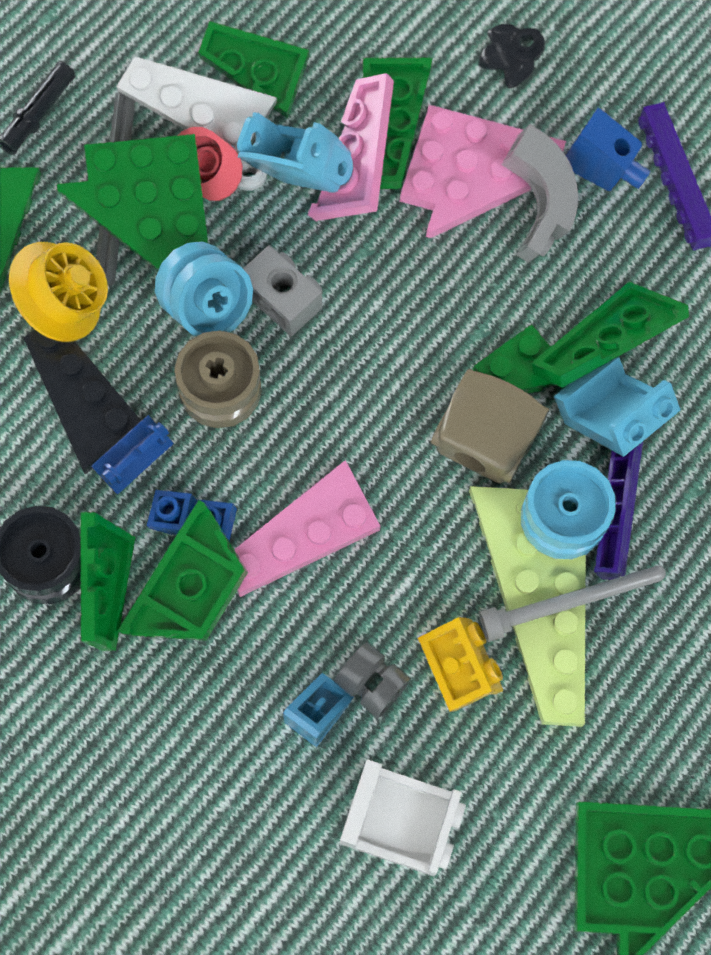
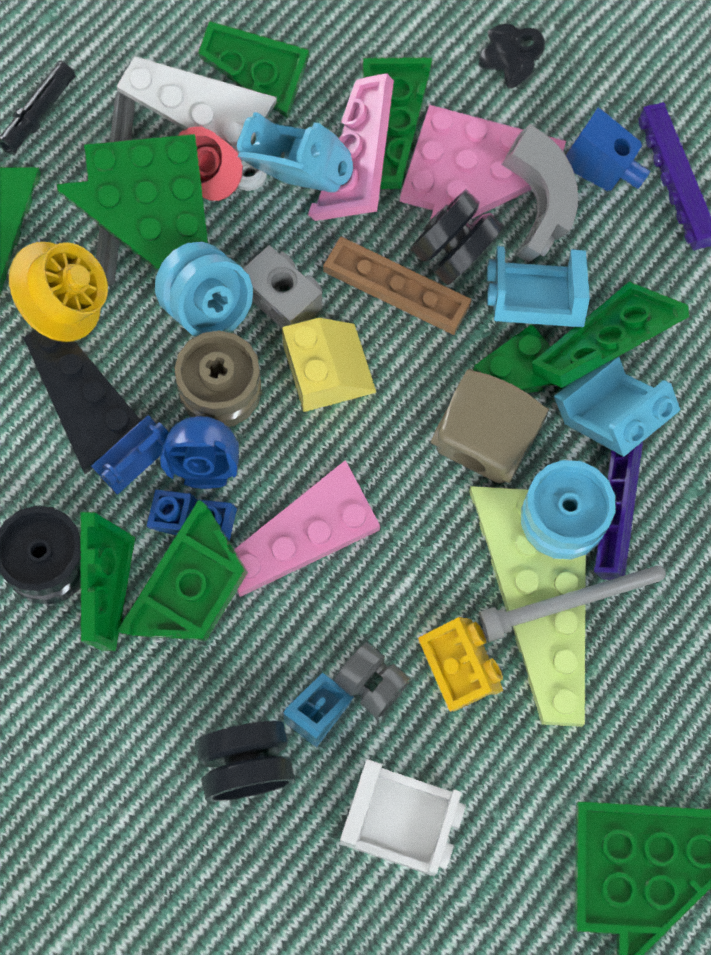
none -> blue cylinder [160,416,239,489]
none -> black wheel [195,721,295,802]
none -> light yellow slope [282,318,376,412]
none -> medium nougat plate [323,236,472,335]
none -> black wheel [409,189,504,285]
none -> medium azure panel [487,246,590,327]

